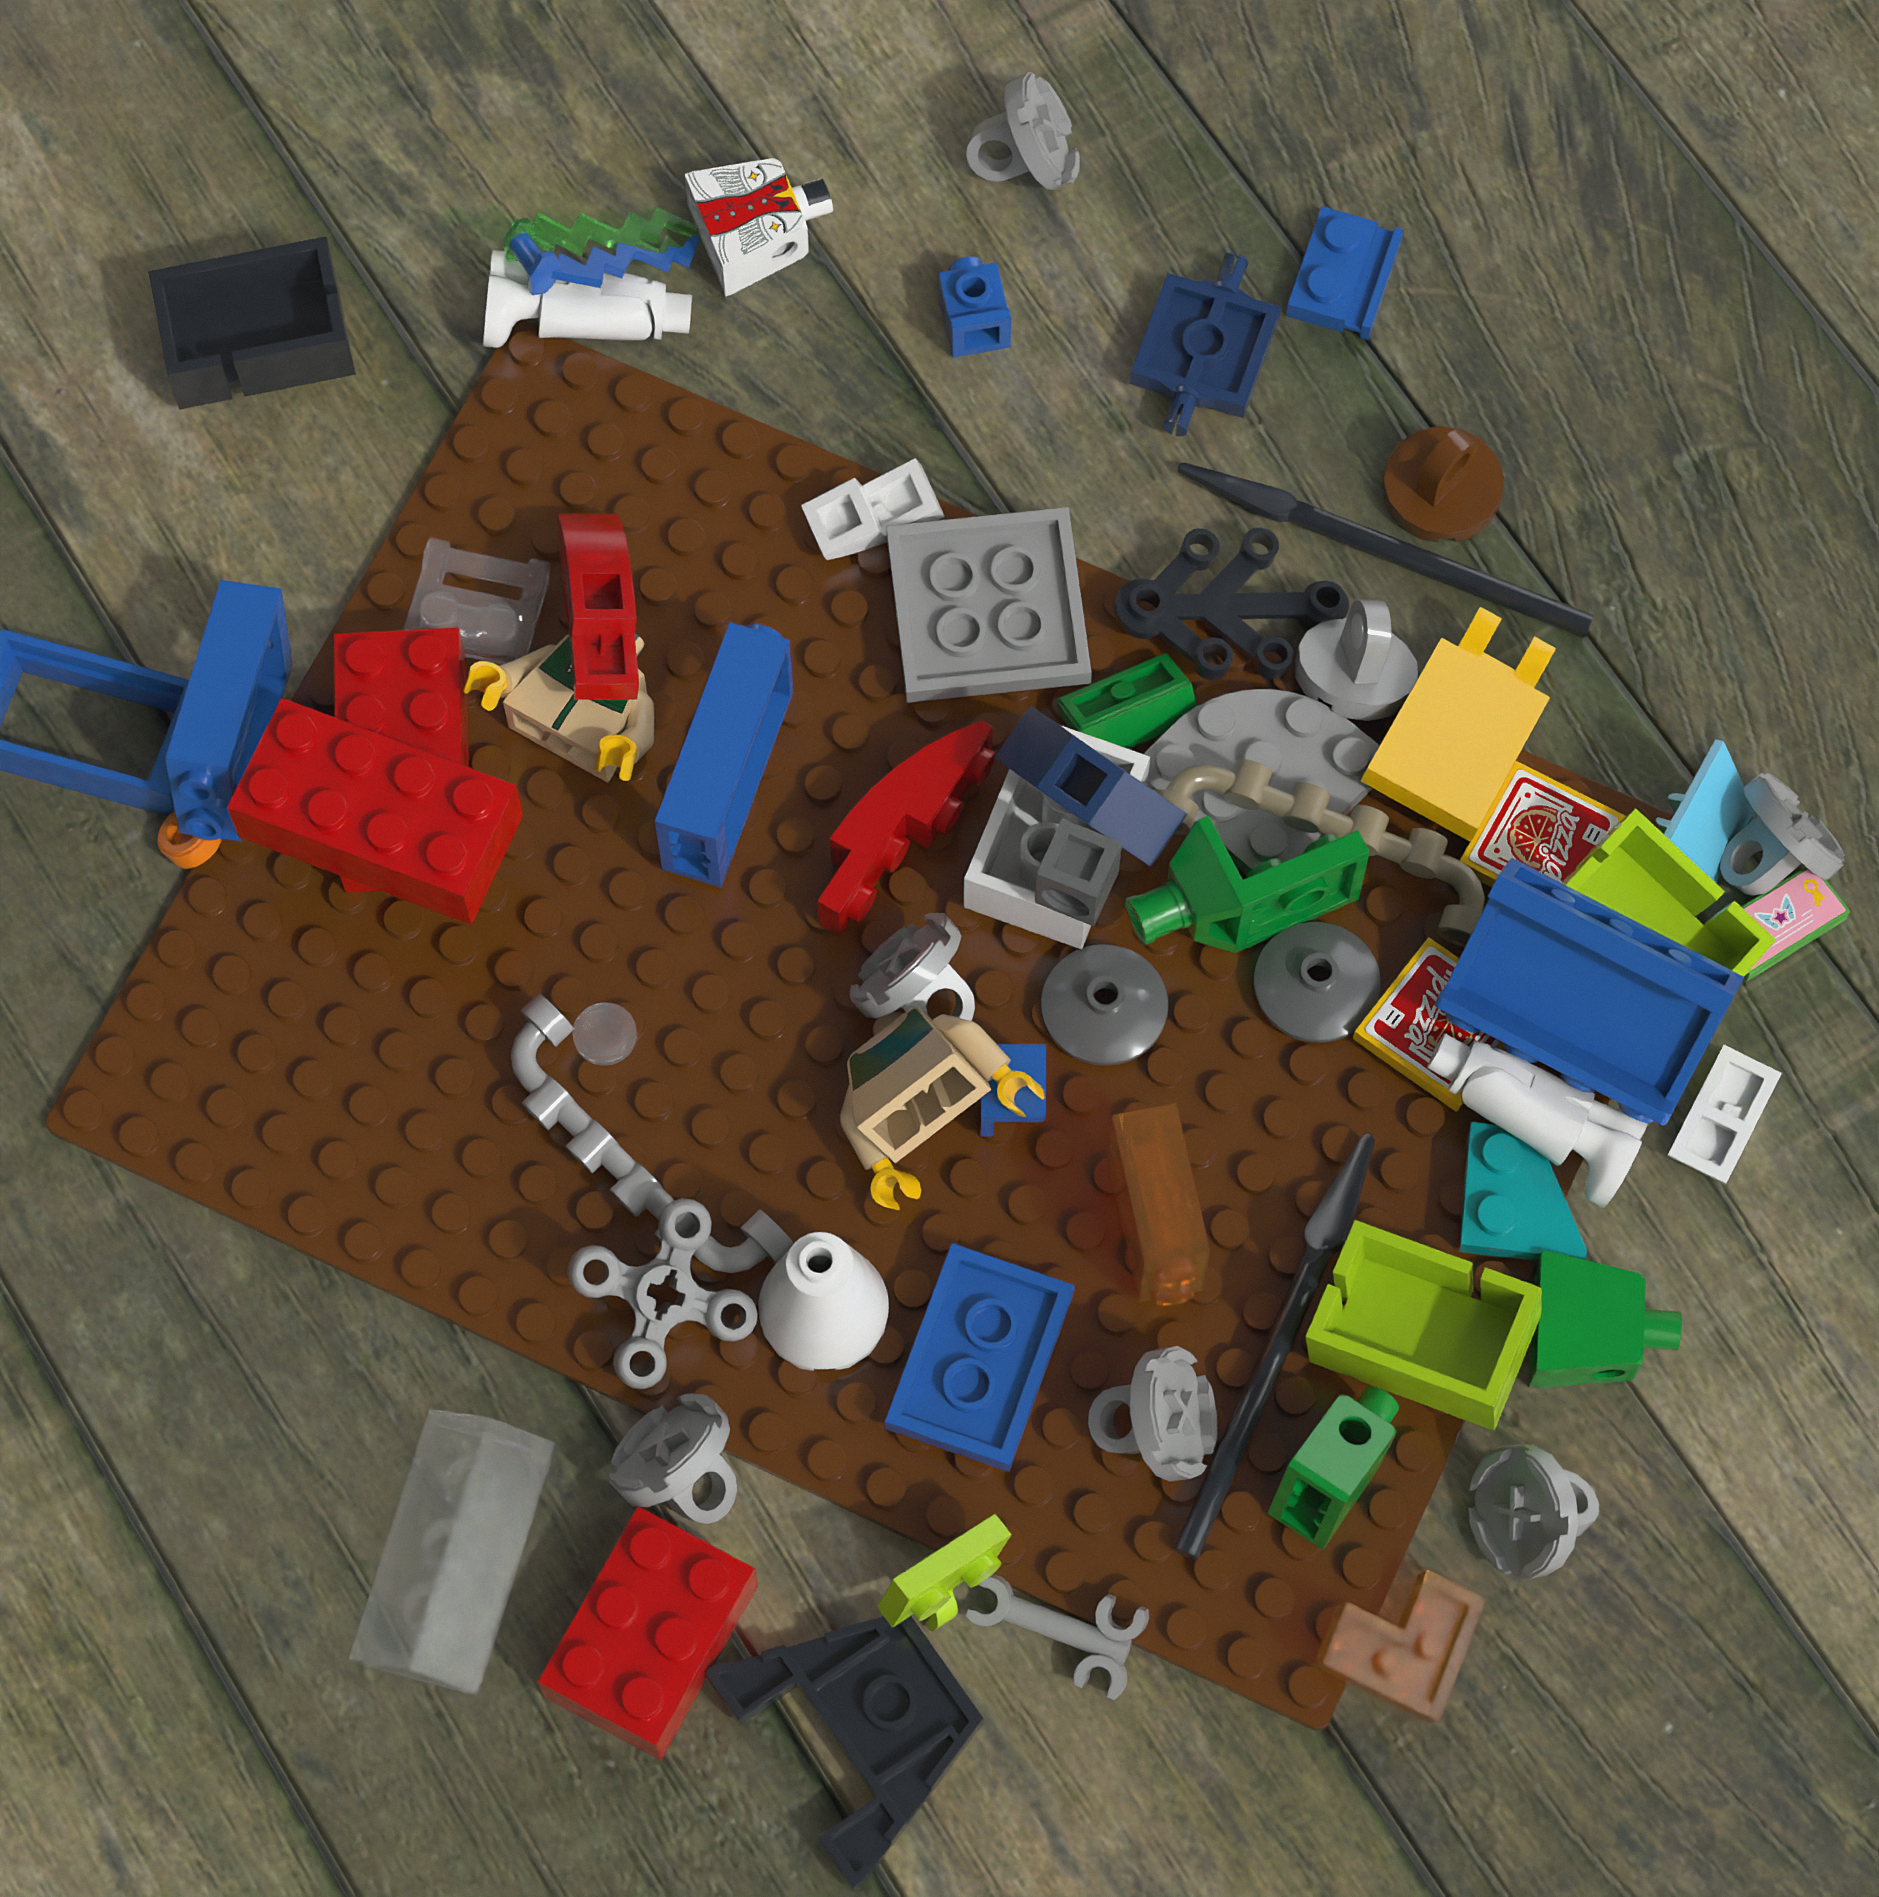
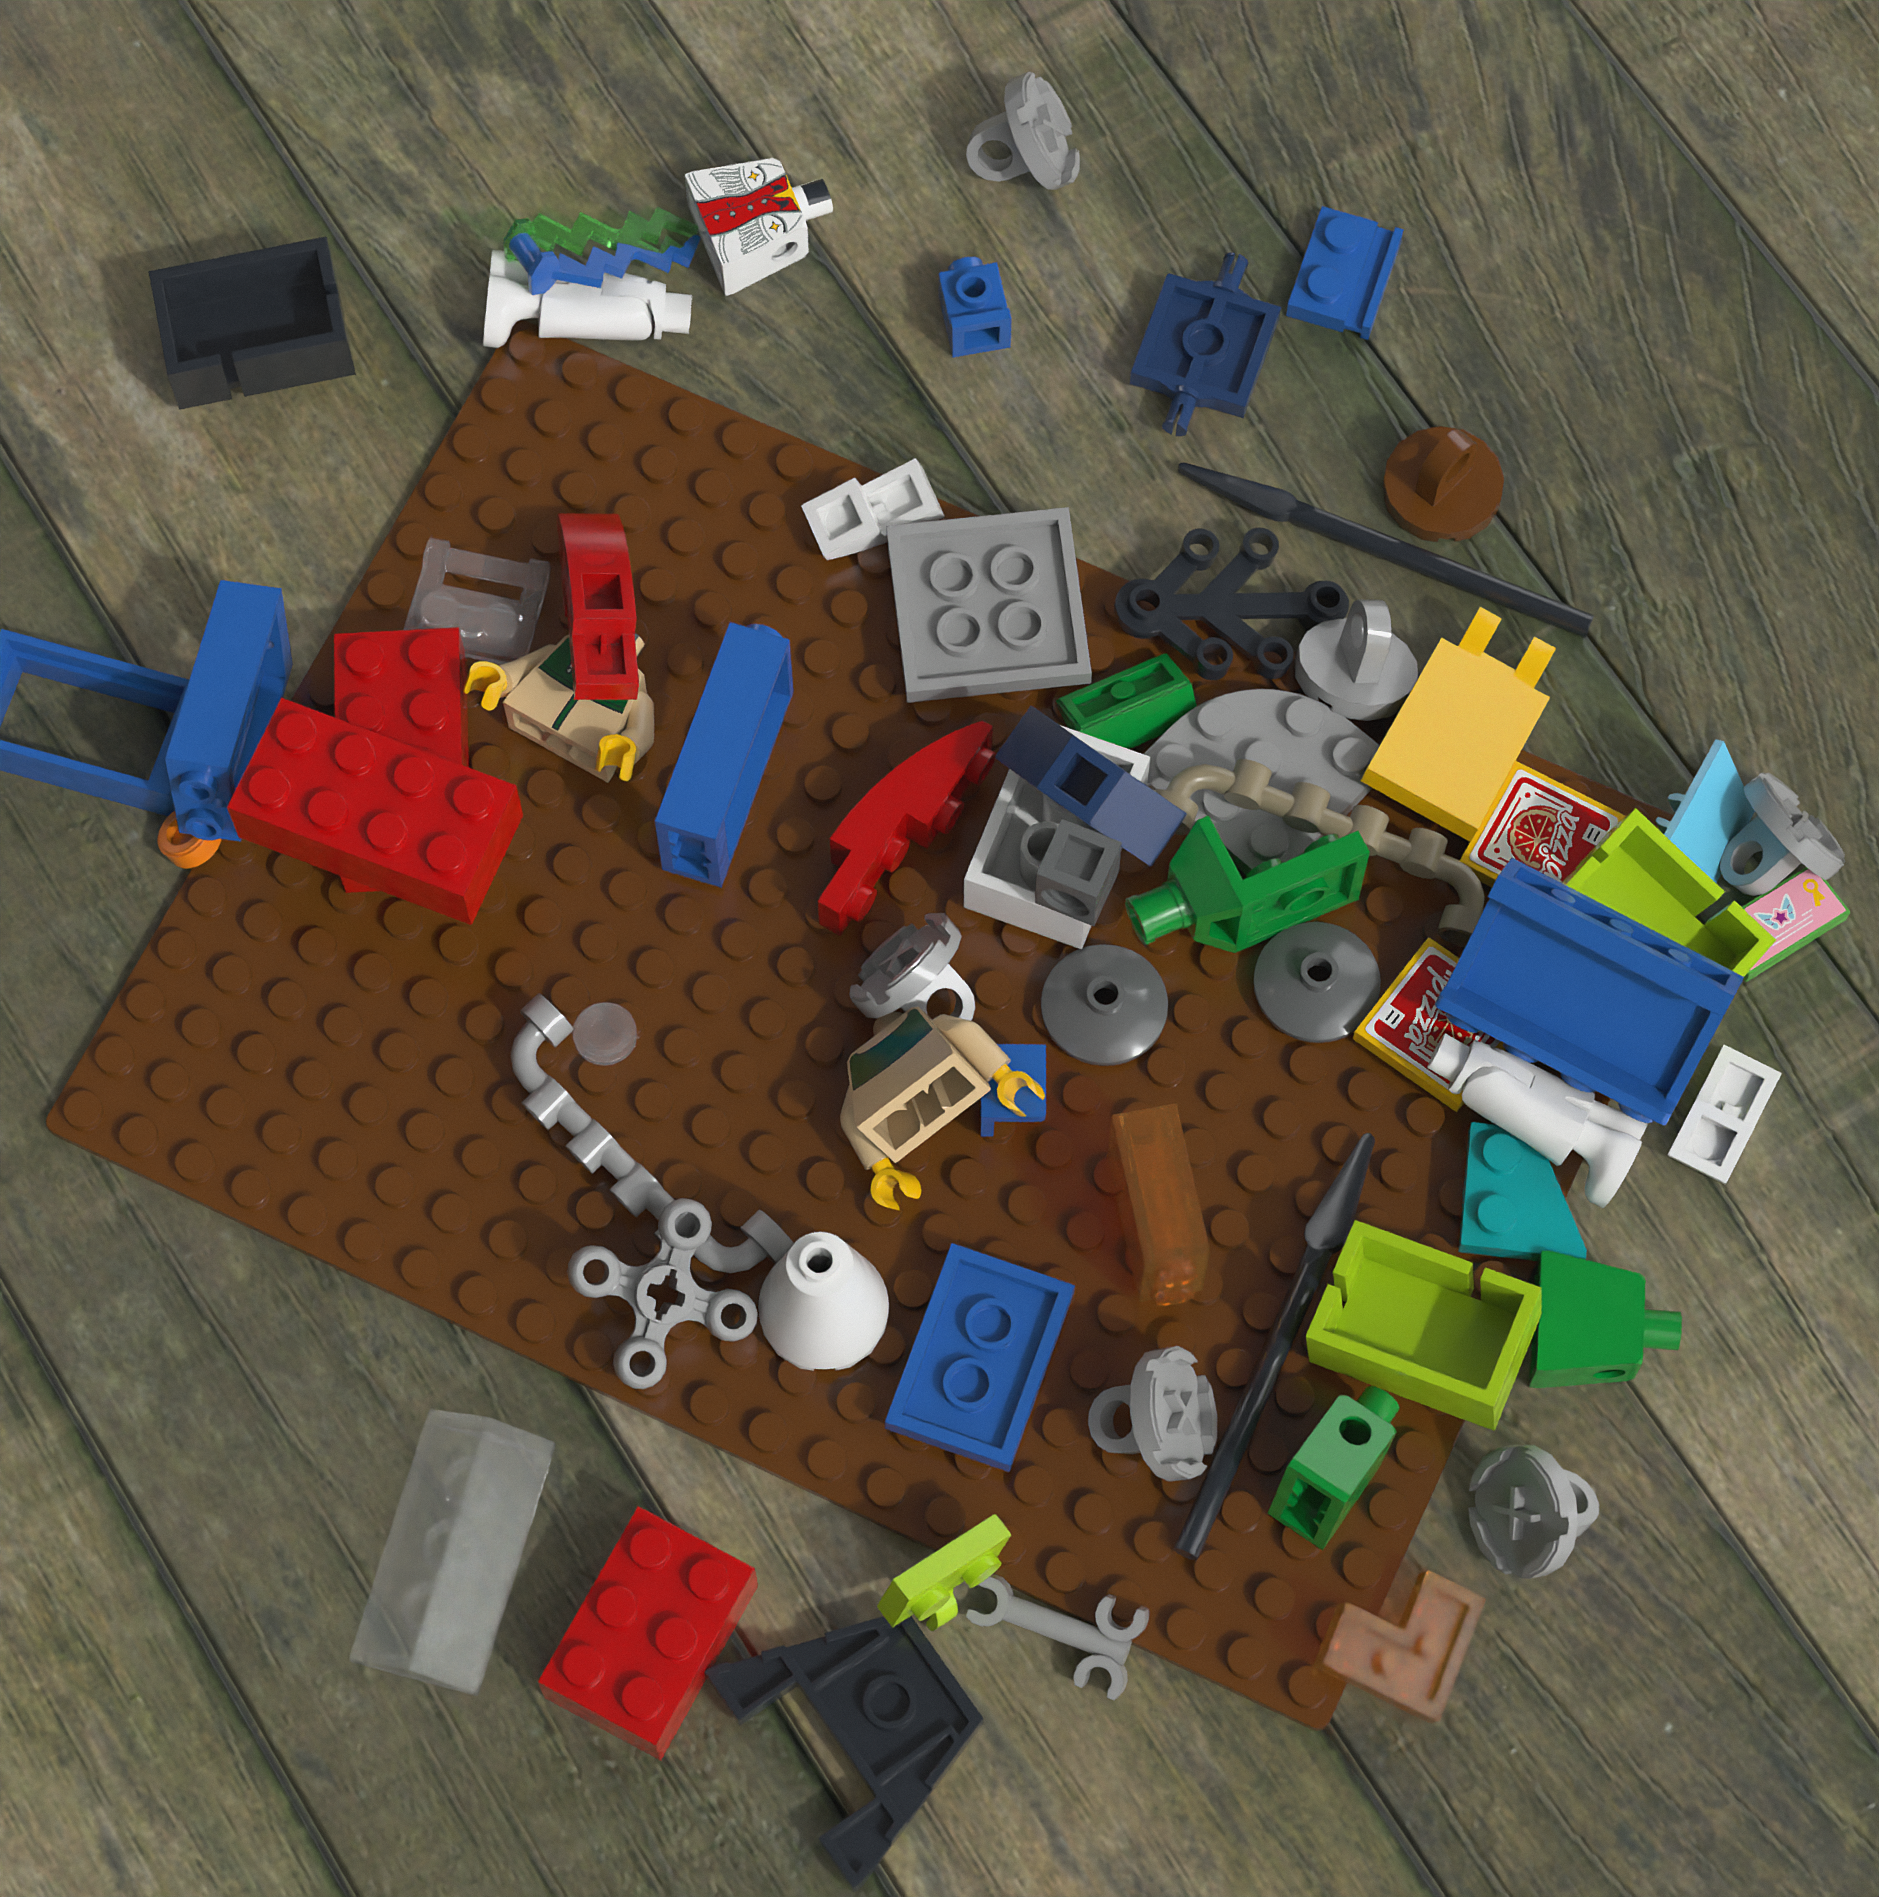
light grey tile [609,1394,737,1524] -> none

